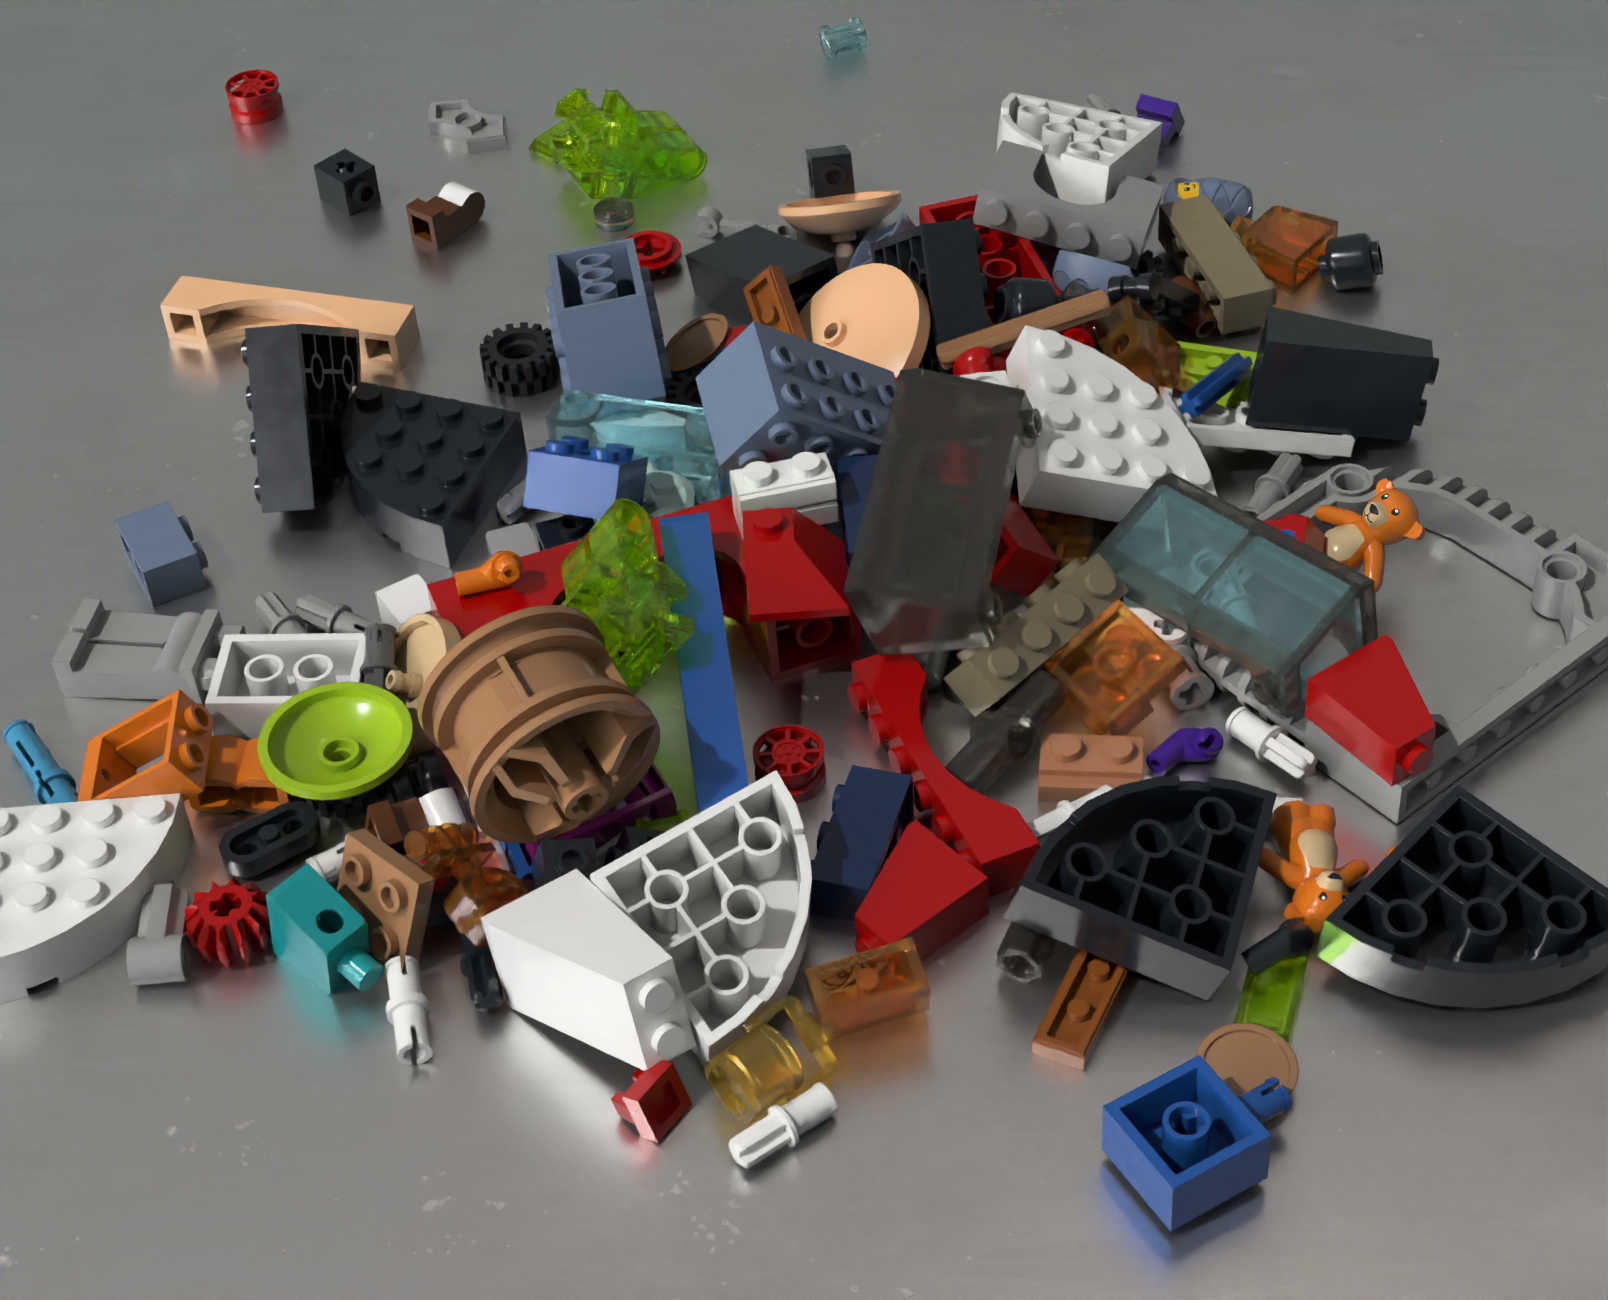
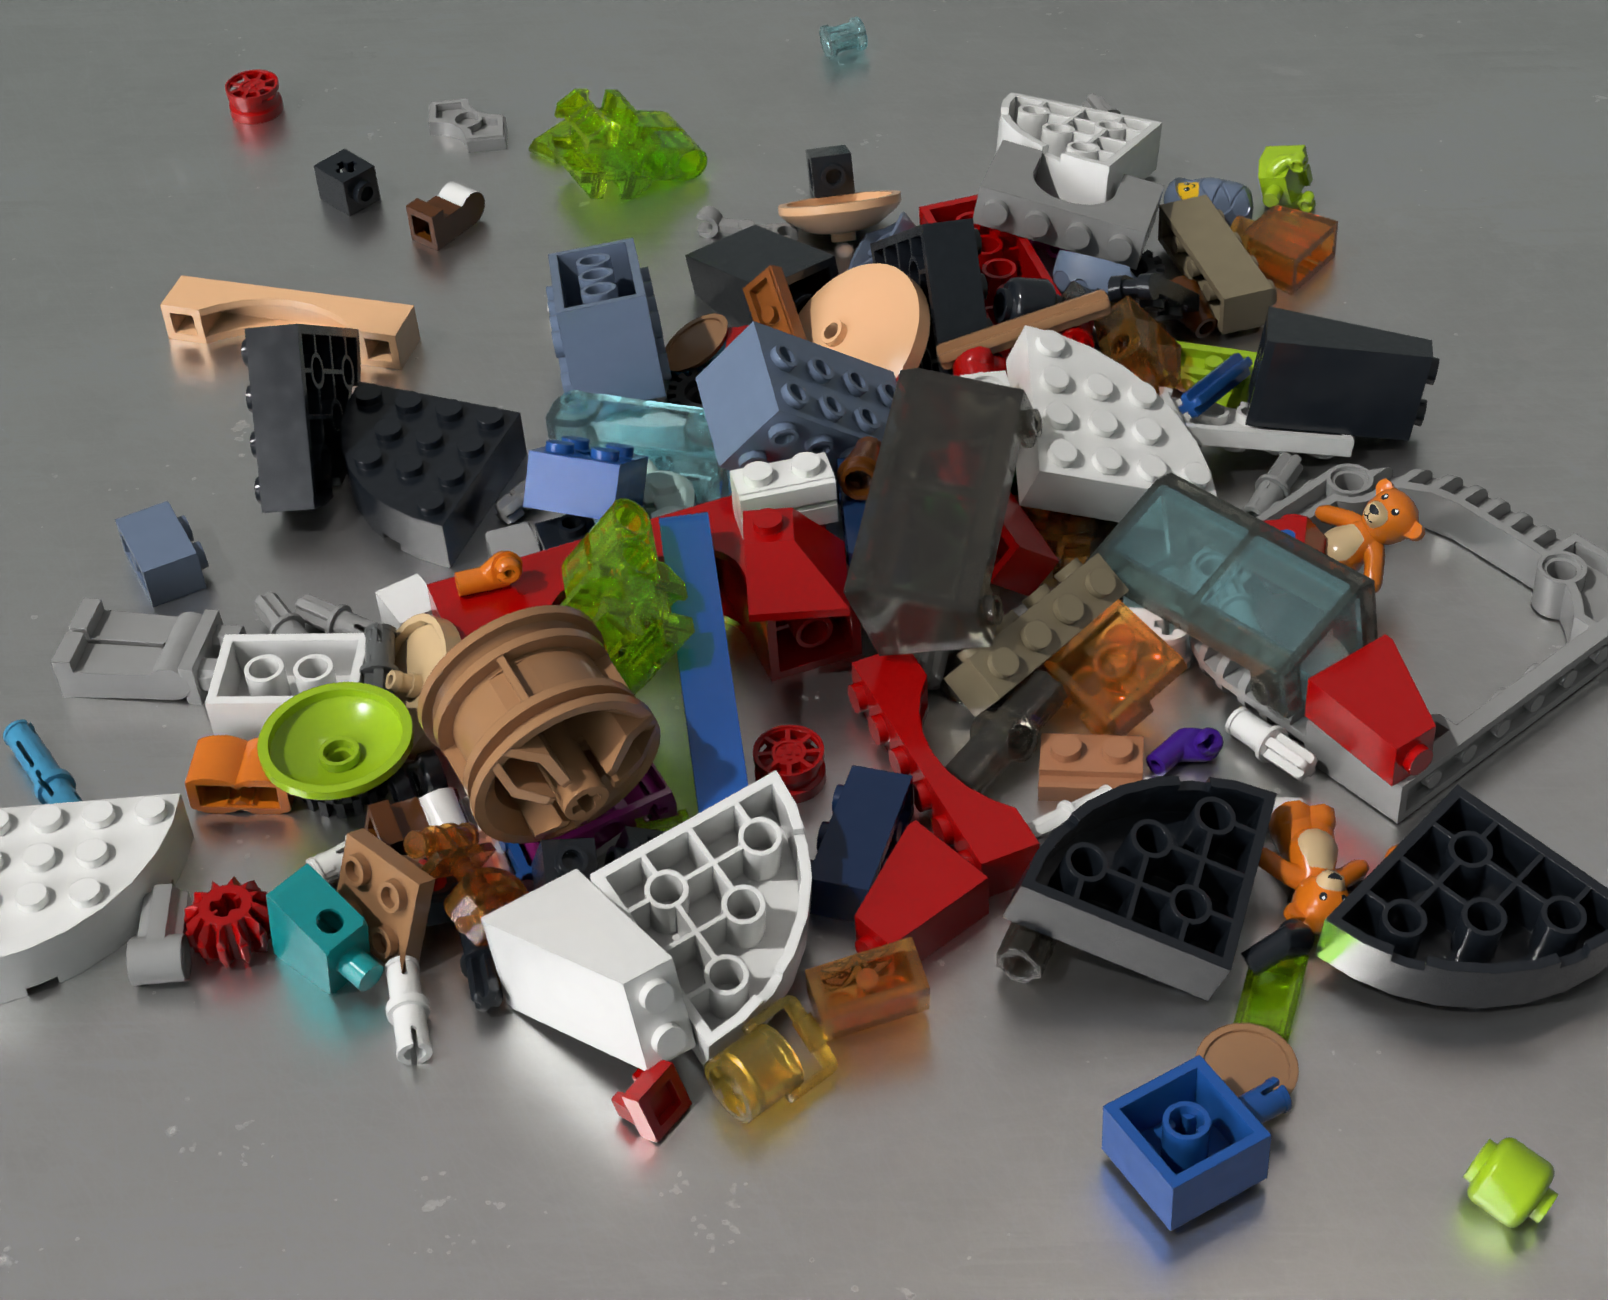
orange window [77,689,214,802] -> none
black plate [219,801,321,877] -> none
black tyre [479,322,561,397] -> none
clear smoke tile [593,197,635,233] -> none
red gear [625,231,682,275] -> none
white axle [728,1082,838,1168] -> none
dark orange tile [1031,949,1133,1071] -> none
dark purple tile [1135,94,1185,147] -> none
light grey bush [1154,644,1214,711] -> none
black head [1318,233,1384,292] -> none
none -> reddish brown cone [837,436,885,500]
none -> lime piece [1258,145,1316,213]
none -> lime head [1463,1137,1559,1228]

